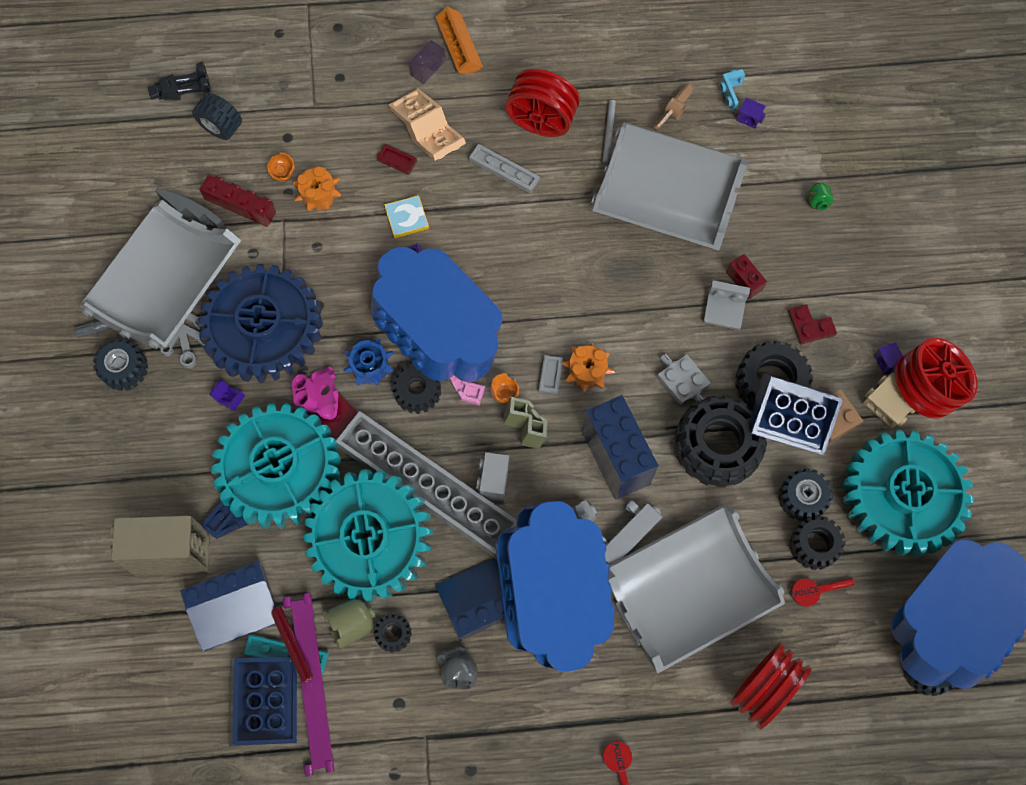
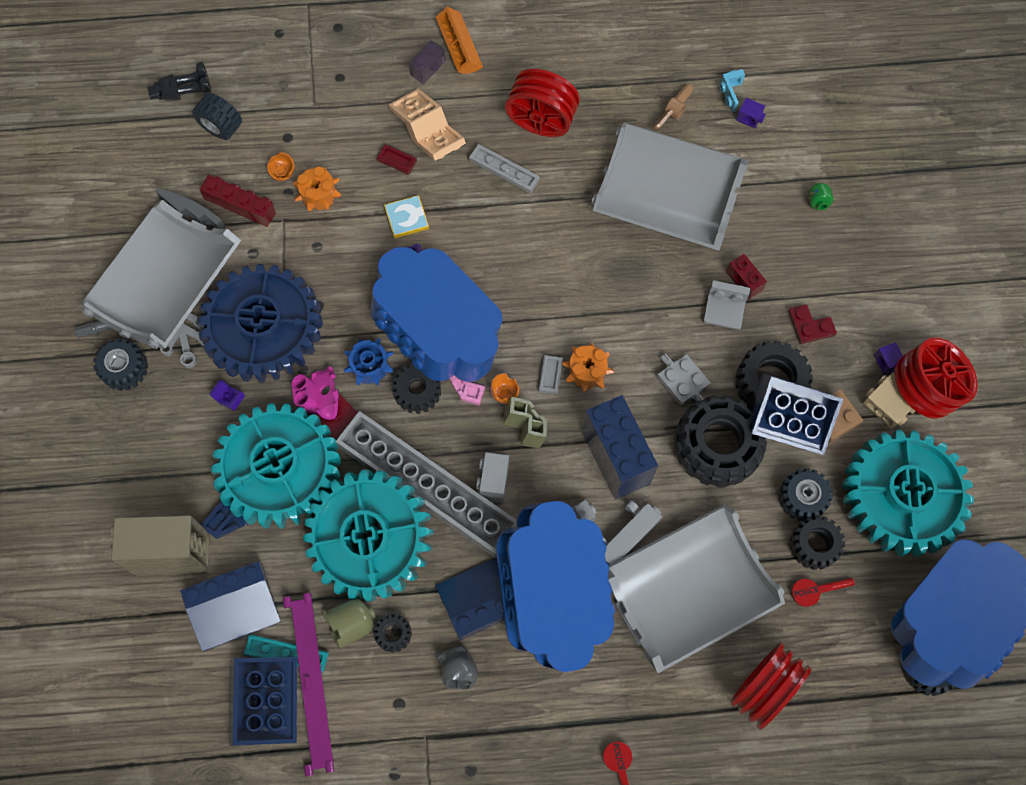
dark red axle [271,607,313,682] -> none
light grey bar [602,100,616,165] -> none

